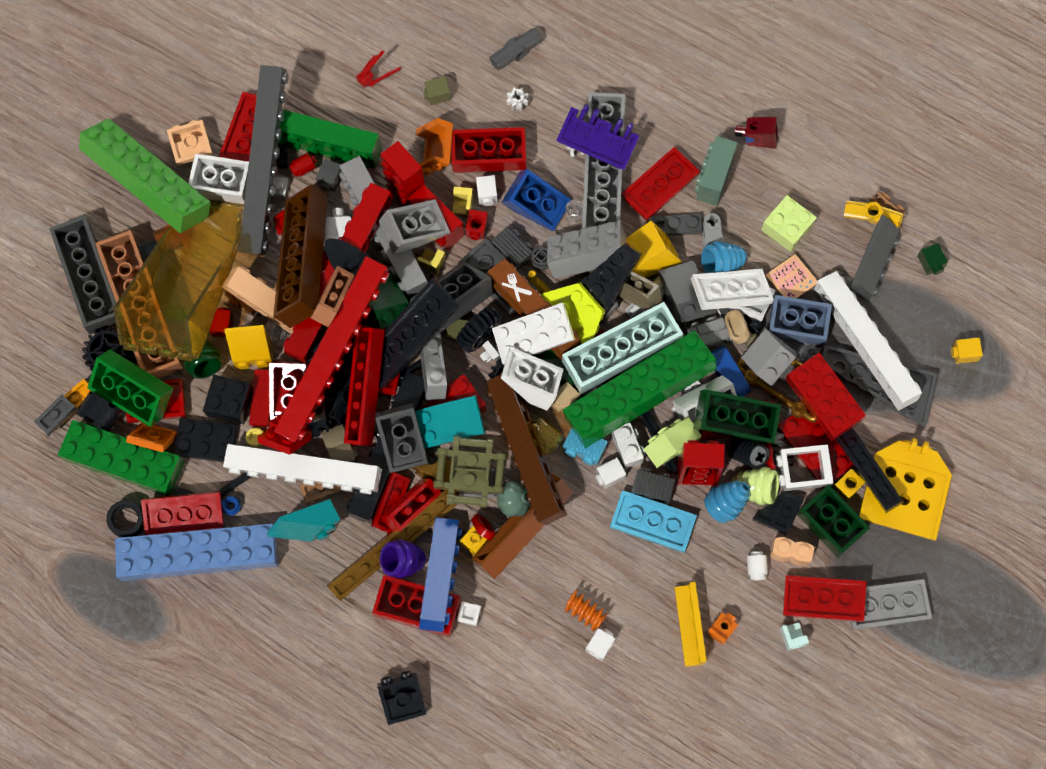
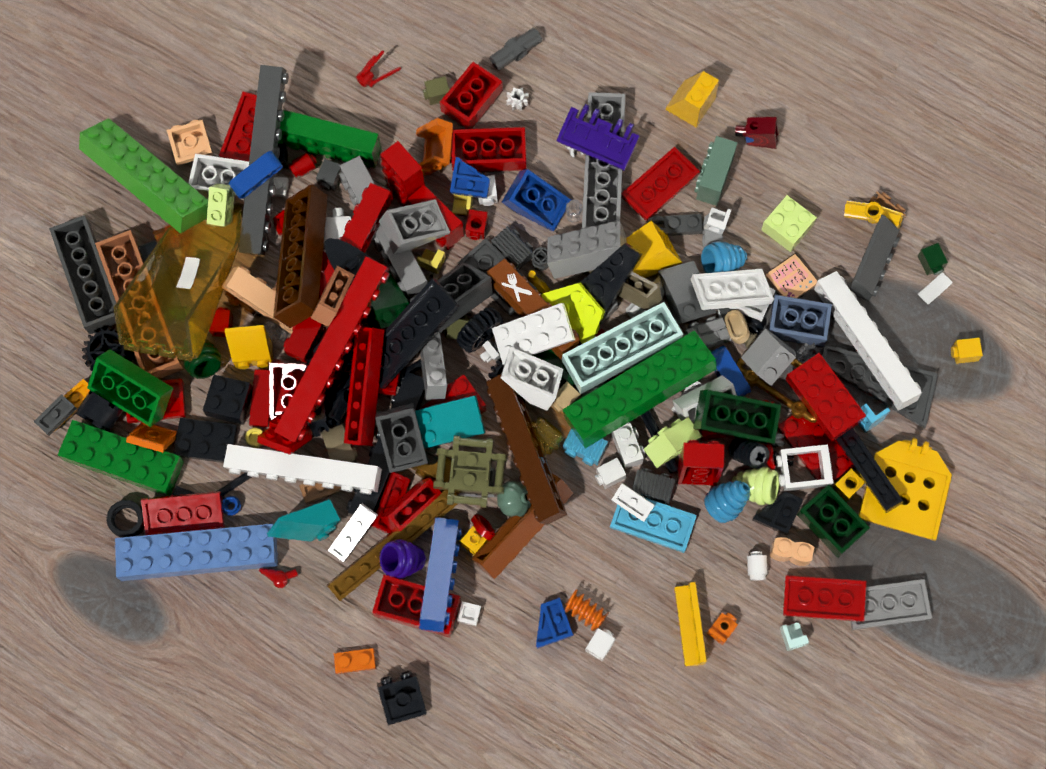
none -> white sticker [176,257,200,289]
none -> yellowish green brick [207,183,235,227]
none -> blue beam [228,151,283,199]
none -> red animal [259,568,298,588]
none -> white tile [328,503,378,562]
none -> orange plate [334,648,376,674]
none -> red brick [440,62,503,129]
none -> blue wing [450,157,490,199]
none -> blue wing [536,598,573,649]
none -> white plate [611,483,655,522]
none -> yellow slope [665,71,719,127]
none -> white panel [704,208,731,235]
none -> medium azure panel [859,404,890,433]
none -> white sticker [918,273,953,304]

